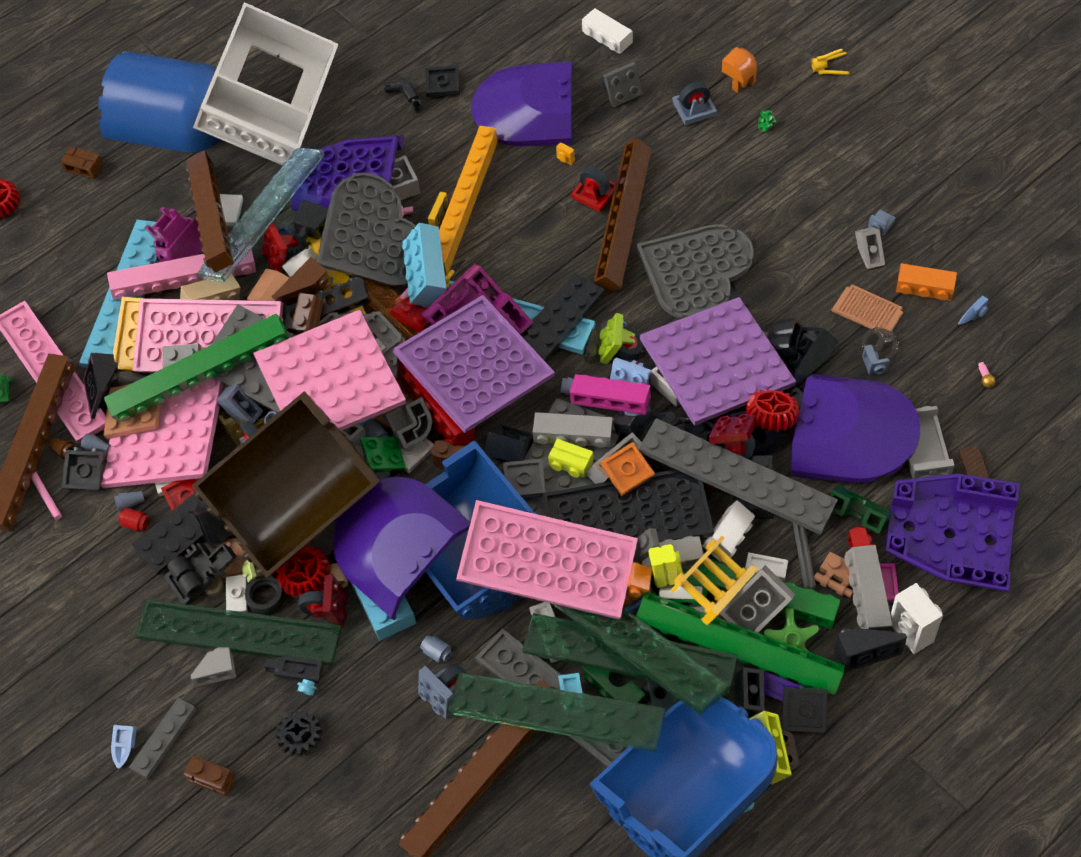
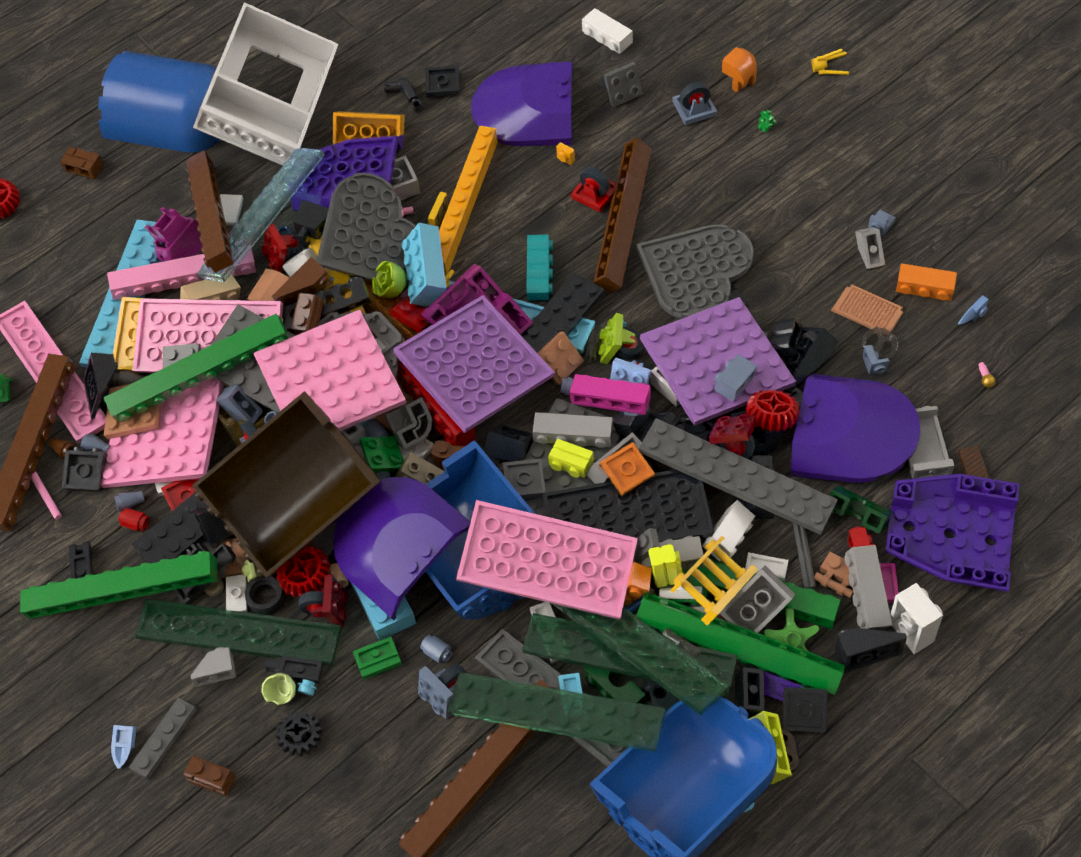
none -> green brick [20,551,218,619]
none -> black plate [69,541,93,579]
none -> yellowish green hair [262,673,296,705]
none -> light orange slope [333,111,404,151]
none -> green plate [353,637,402,680]
none -> lime cylinder [372,261,407,298]
none -> dark tan brick [395,452,444,484]
none -> teal brick [527,234,553,301]
none -> nougat plate [537,332,584,385]
none -> clear smoke axle [661,627,701,660]
none -> sand blue brick [714,354,757,402]

